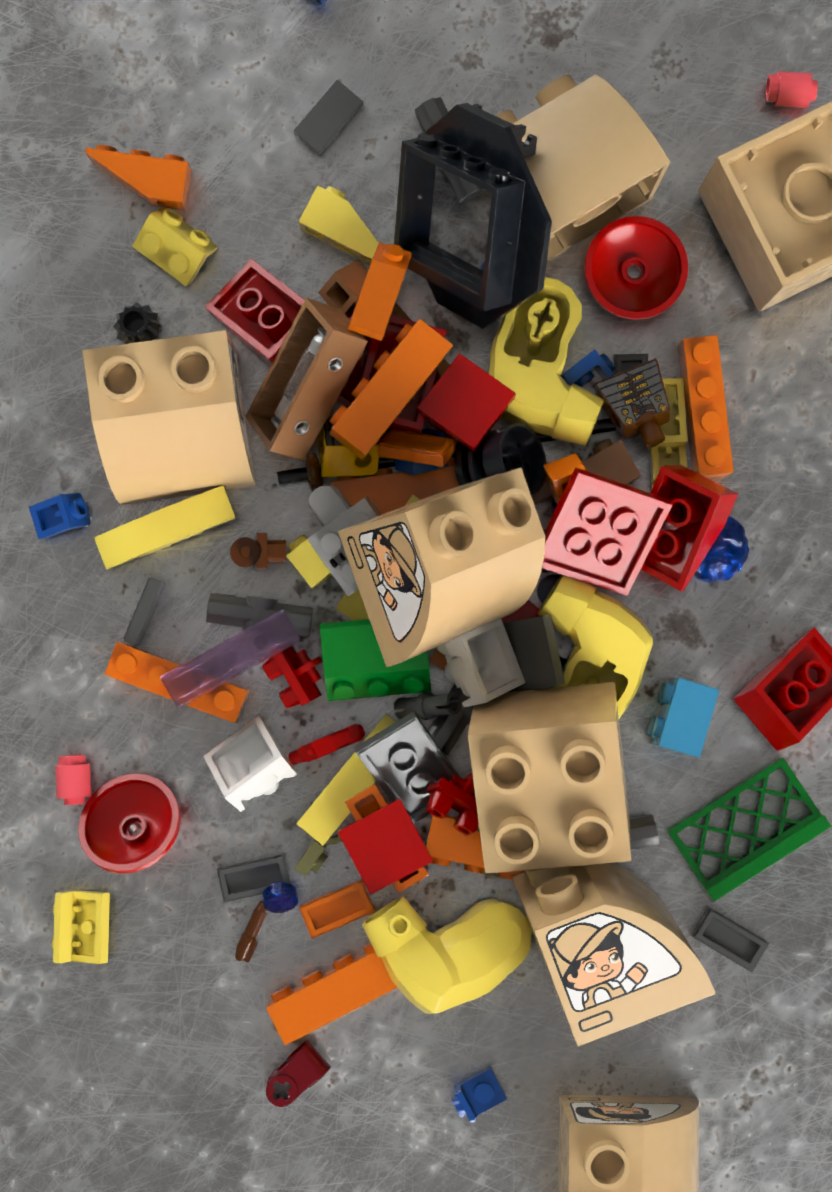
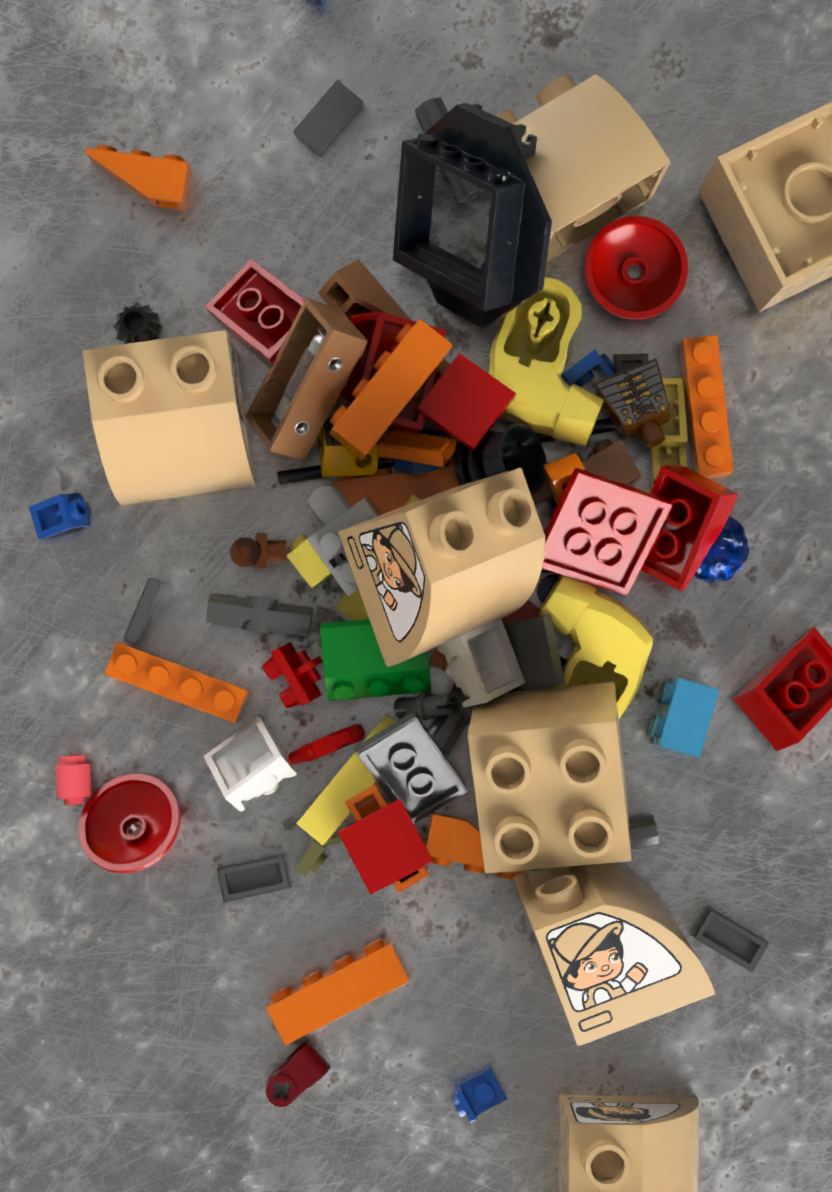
light yellow bracket [52,890,110,964] -> none
light yellow slope [94,485,236,570] -> none
light yellow bracket [132,207,217,287] -> none
clear purple tile [160,609,300,709] -> none
reddish brown piece [235,900,268,963] -> none
clear blue tile [262,882,298,913] -> none
light yellow slope [298,185,379,265] -> none
orange tile [299,879,376,939] -> none
reddish brown piece [306,452,324,492] -> none
orange slope [348,242,412,341] -> none
light yellow piece [362,896,532,1014] -> none
red hips [426,773,479,836] -> none
green fence [667,758,832,903] -> none
coral brick [765,71,818,108] -> none

